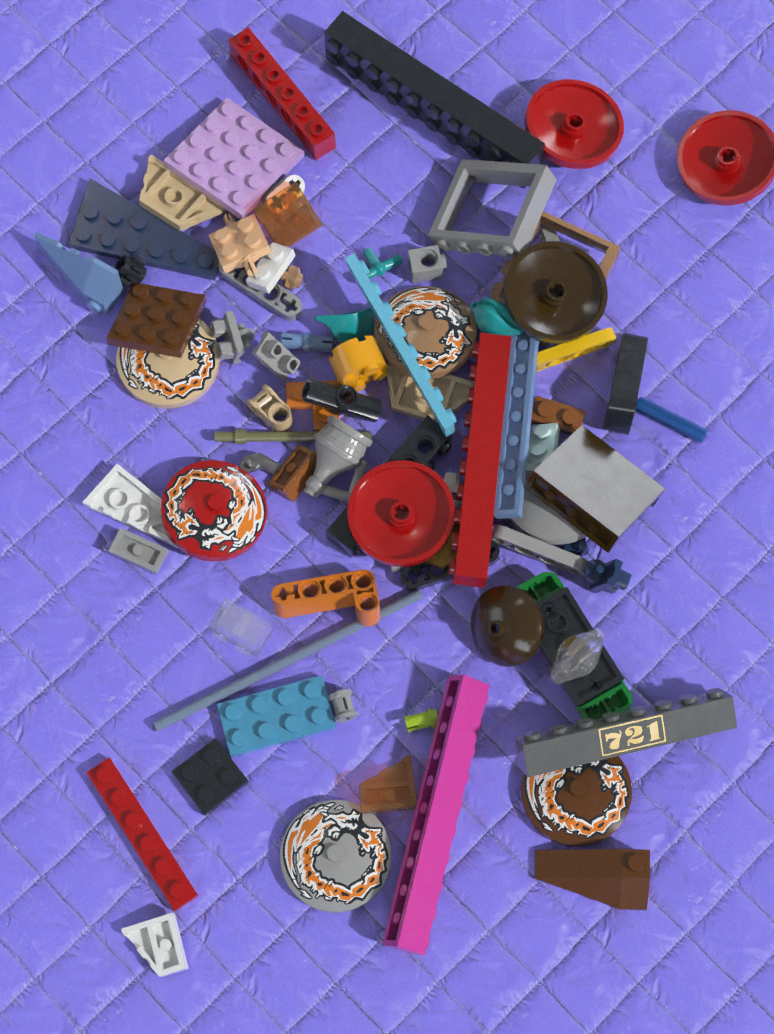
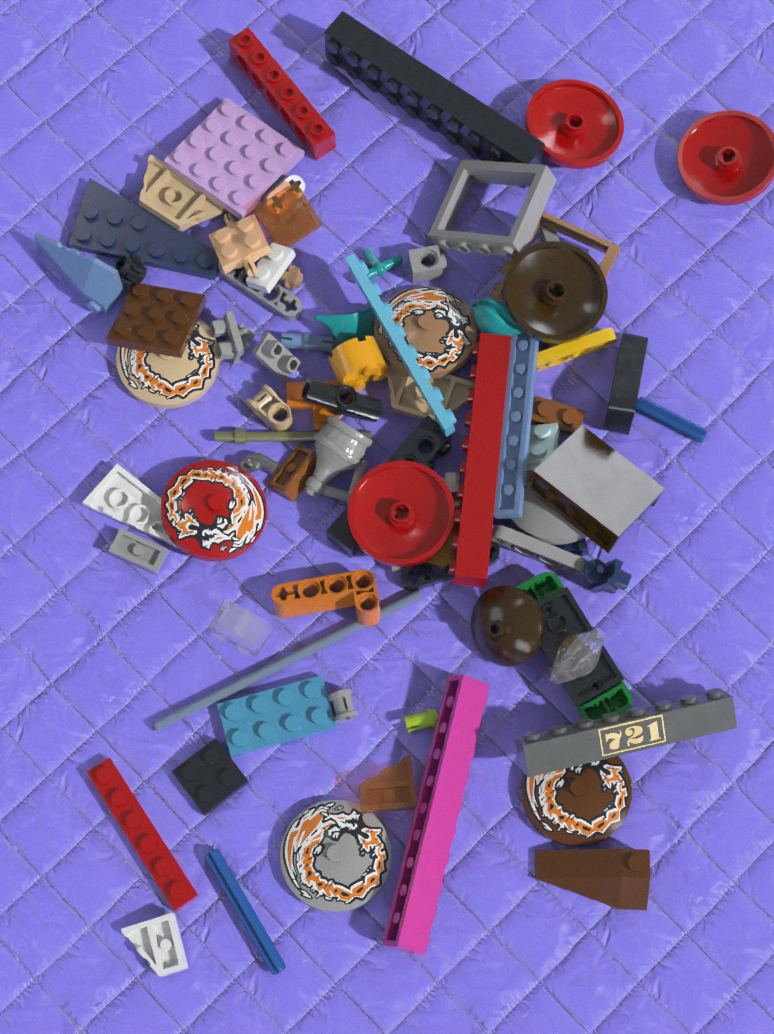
none -> blue axle [205,849,286,975]

